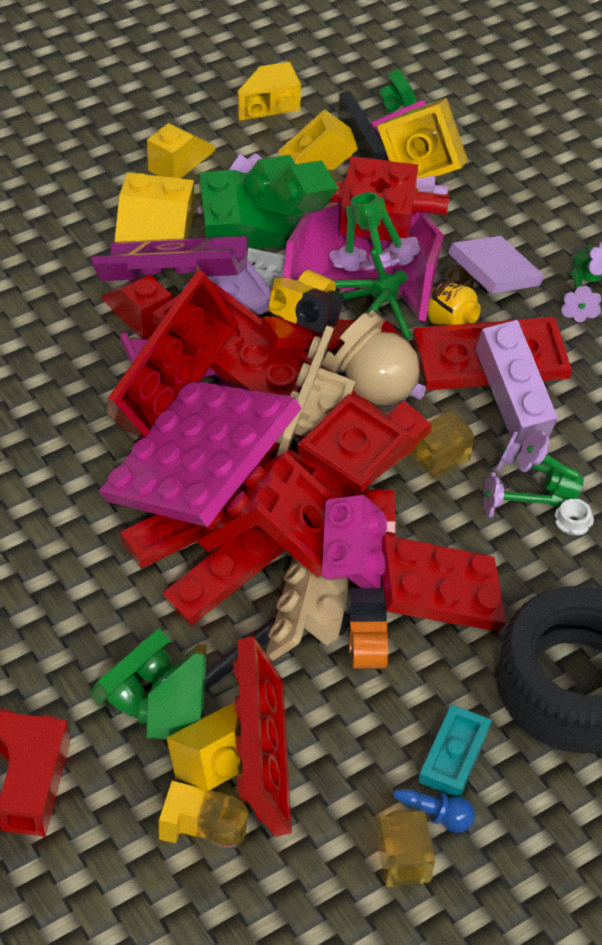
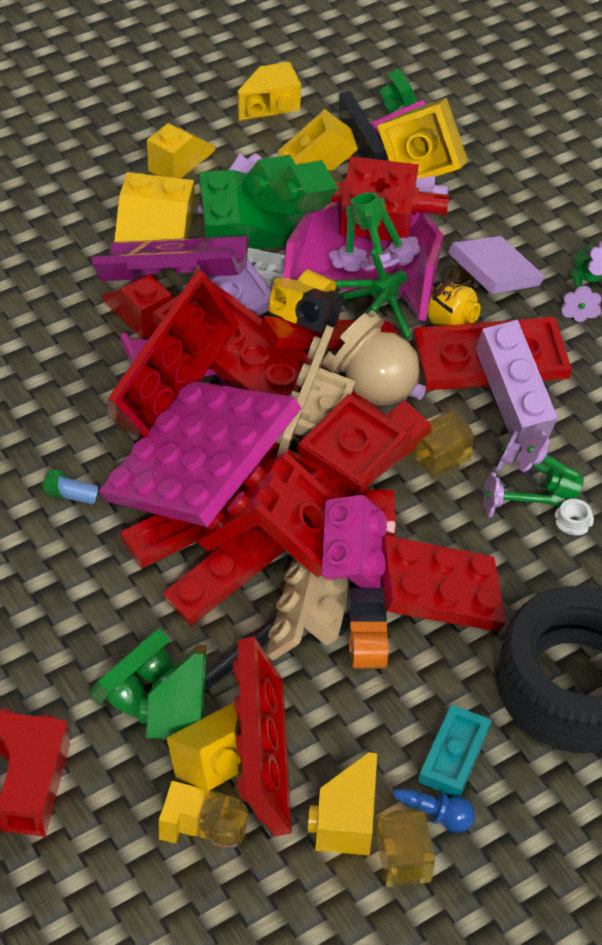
none -> medium blue arm [42,469,98,505]
none -> yellow slope [308,752,377,856]

